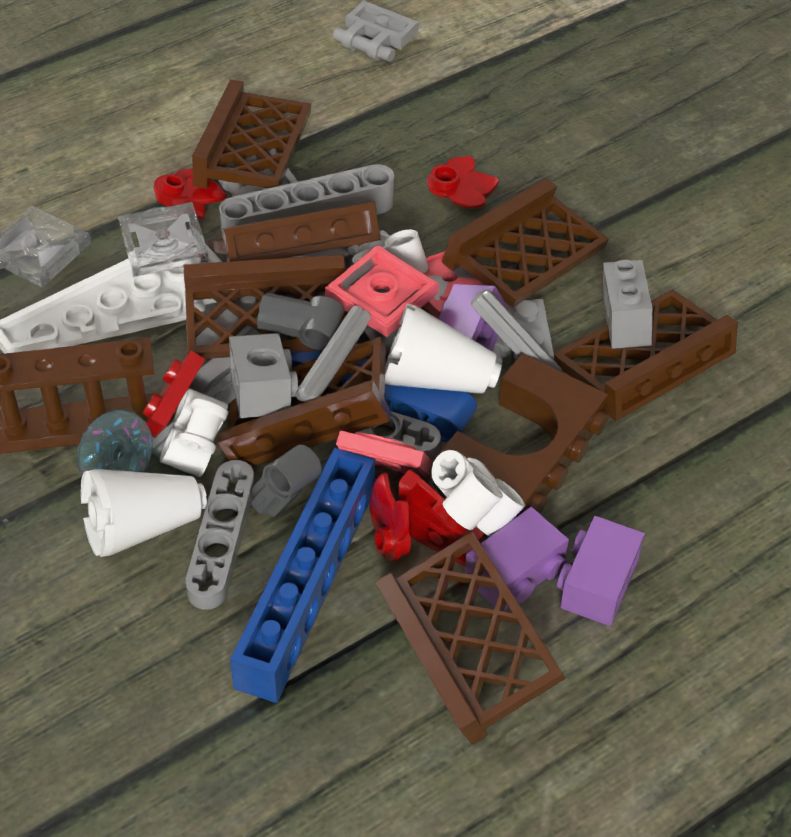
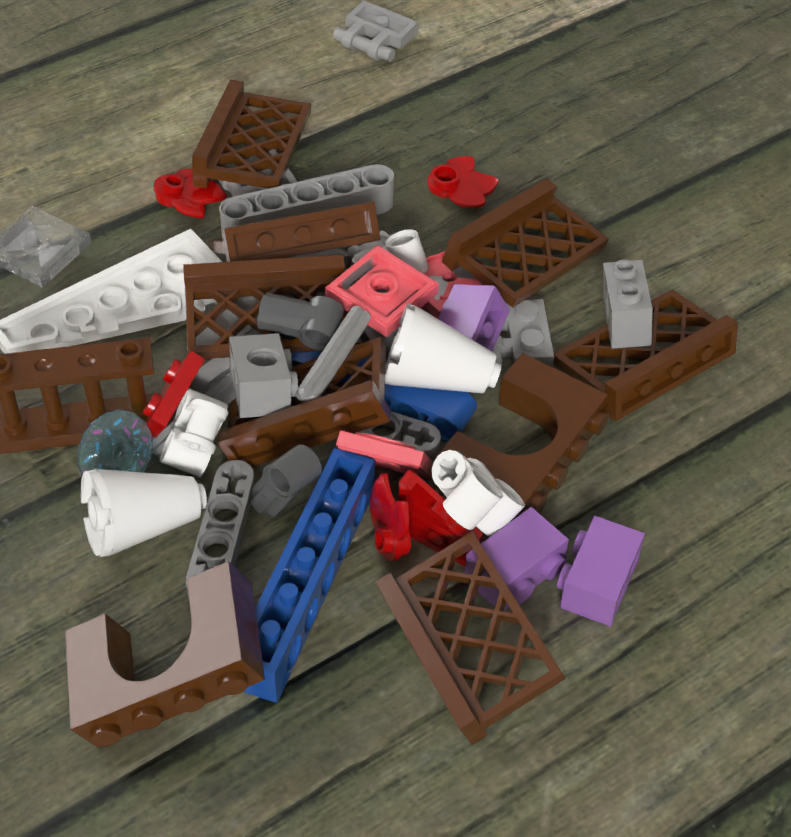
clear piece [118,202,209,277] -> none
light grey axle [471,289,562,372] -> none
none -> arch [65,561,265,748]

